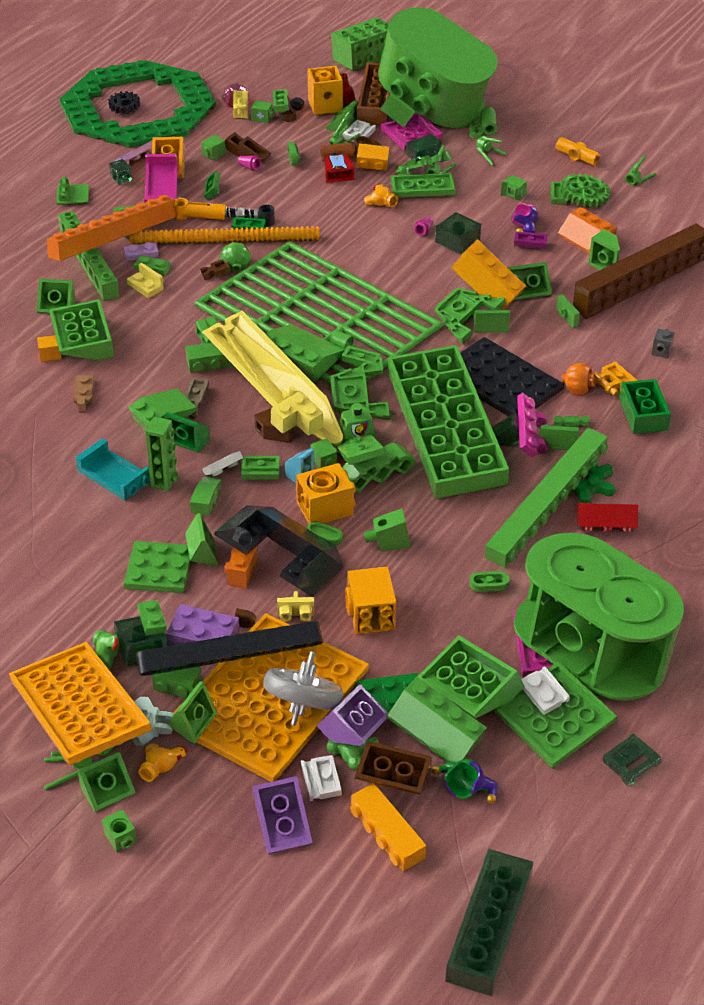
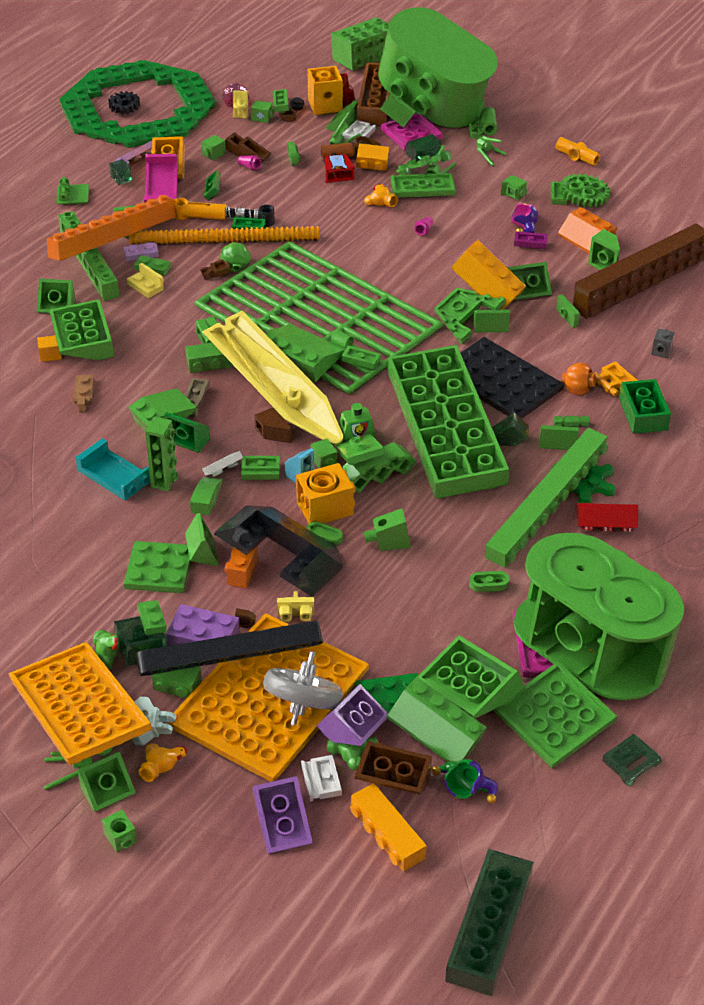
bright green slope [167,681,217,743] -> none
light yellow brick [271,391,324,436] -> none
bright green wing [330,357,390,420] -> none
light orange brick [345,566,396,634] -> none
clear green brick [435,212,481,254] -> none
dark pink hinge [517,393,549,458] -> none
white plate [522,666,570,715] -> none
bright green plant [625,155,656,185] -> none

